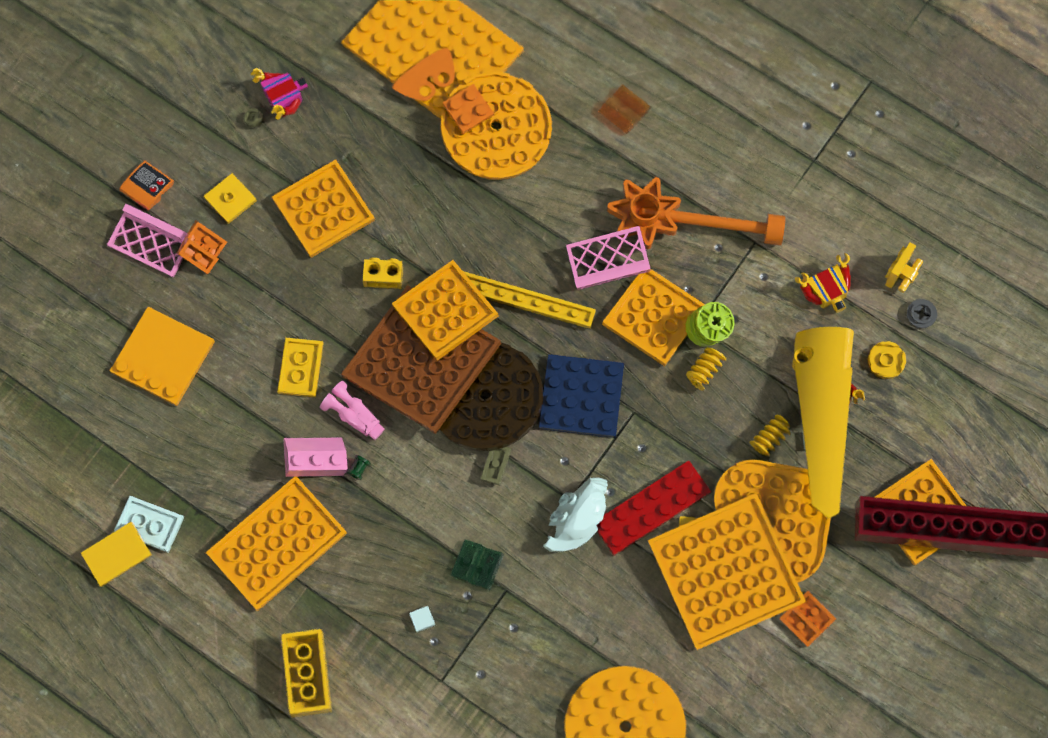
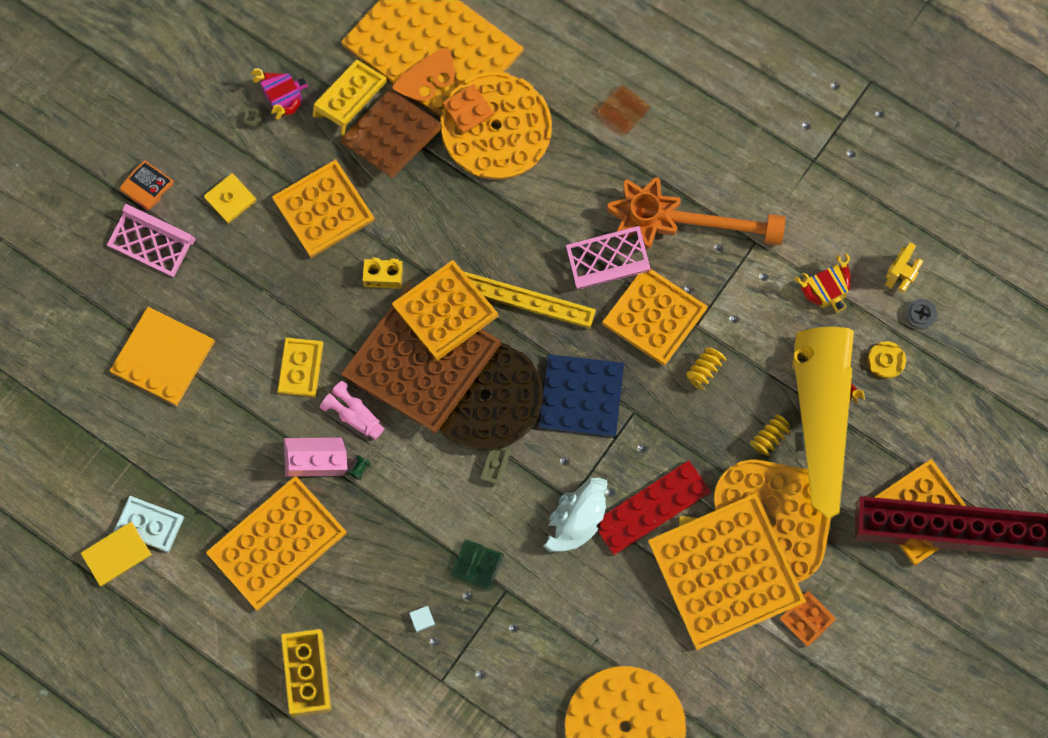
orange slope [177,220,227,274] -> none
lime wheel [685,302,735,347] -> none
none -> yellow plate [313,60,387,135]
none -> dark orange plate [340,89,443,178]

